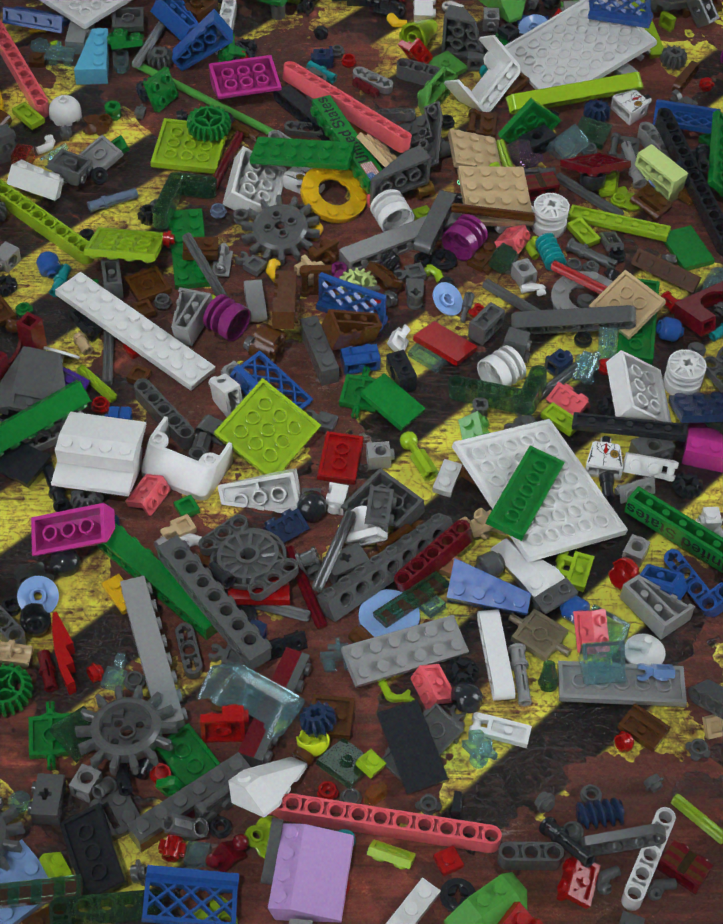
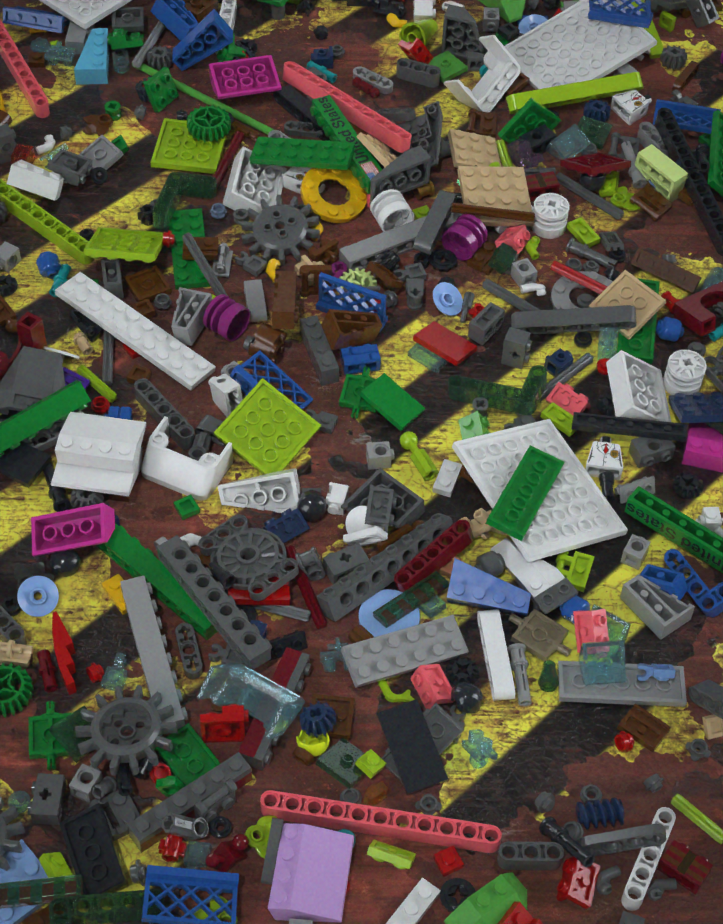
lime plate [12,102,45,130] -> none
green plate [15,302,33,318] -> none
black hair [19,603,51,636] -> none
white cylinder [49,95,82,127] -> none
sand blue pin [87,188,138,212] -> none
dark grey plate [124,671,145,692] -> none
coral bracket [125,474,171,516] -> none
tan plate [160,514,197,540] -> none
white wedge [228,757,308,817] -> none
dark grey axle [312,510,356,593] -> none
red tile [317,431,364,485] -> none
red plate [317,781,338,800] -> none
red plate [341,53,357,68] -> none
black brick [386,350,417,393] -> none
white plate [387,324,410,352] -> none
bright green wedge [417,66,458,115] -> none
lime arm [424,264,444,283] -> none
black plate [442,114,455,129] -> none
black tile [451,790,463,820] -> none
white plate [468,712,532,748] -> none
white wheel [477,345,526,394] -> none
teal piece [535,233,567,271] -> none
lime tile [567,204,671,242] -> none
clear light blue hips [572,351,601,384] -> none
red hair [608,557,640,590] -> none
white plate [623,452,679,482] -> none
white shield [624,634,665,665] -> none
green tile [663,225,715,271] -> none
red plate [699,77,714,92] -> none

